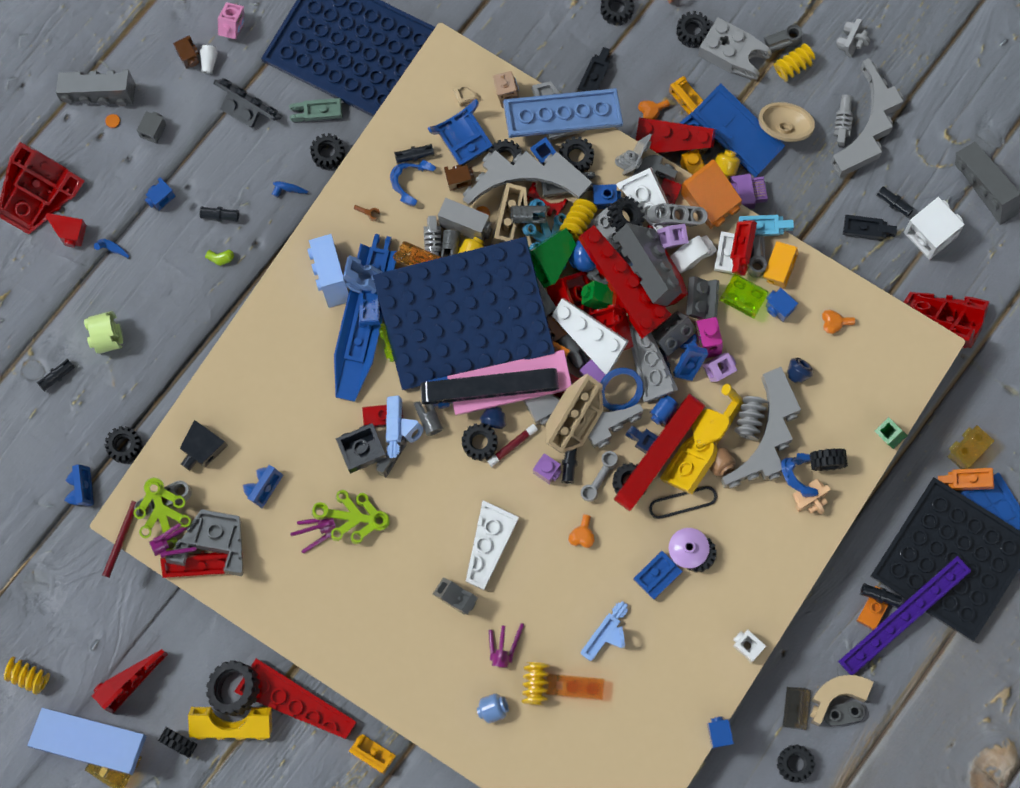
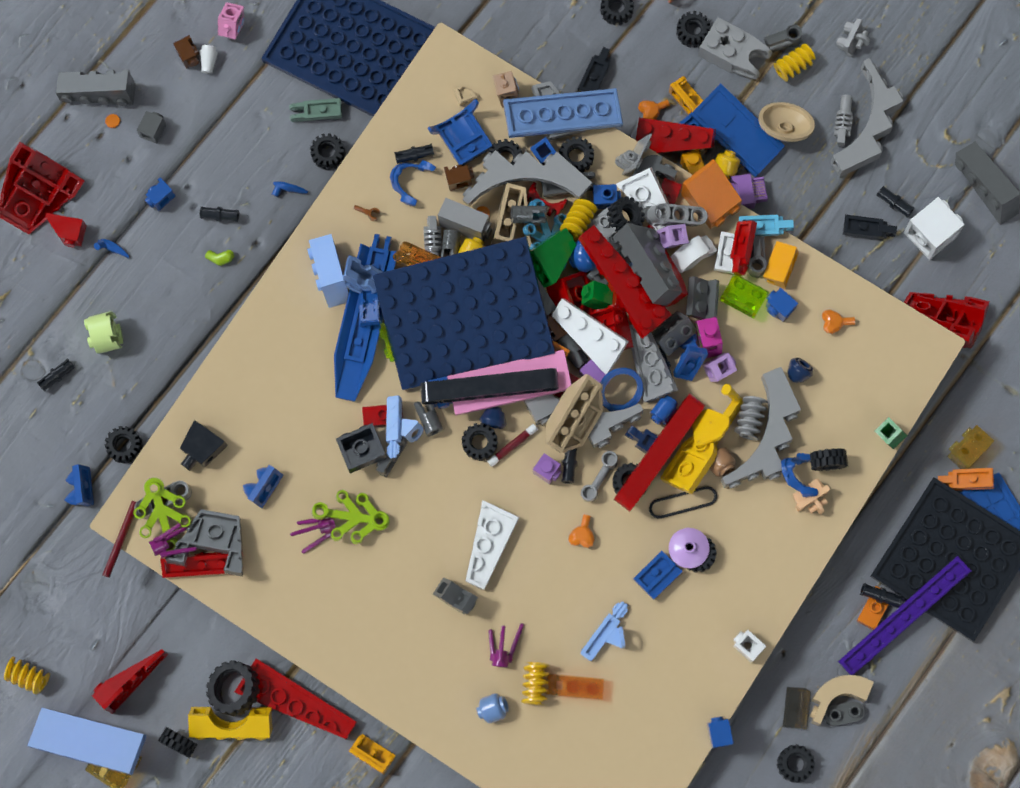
black bracket [213,78,282,128] -> none

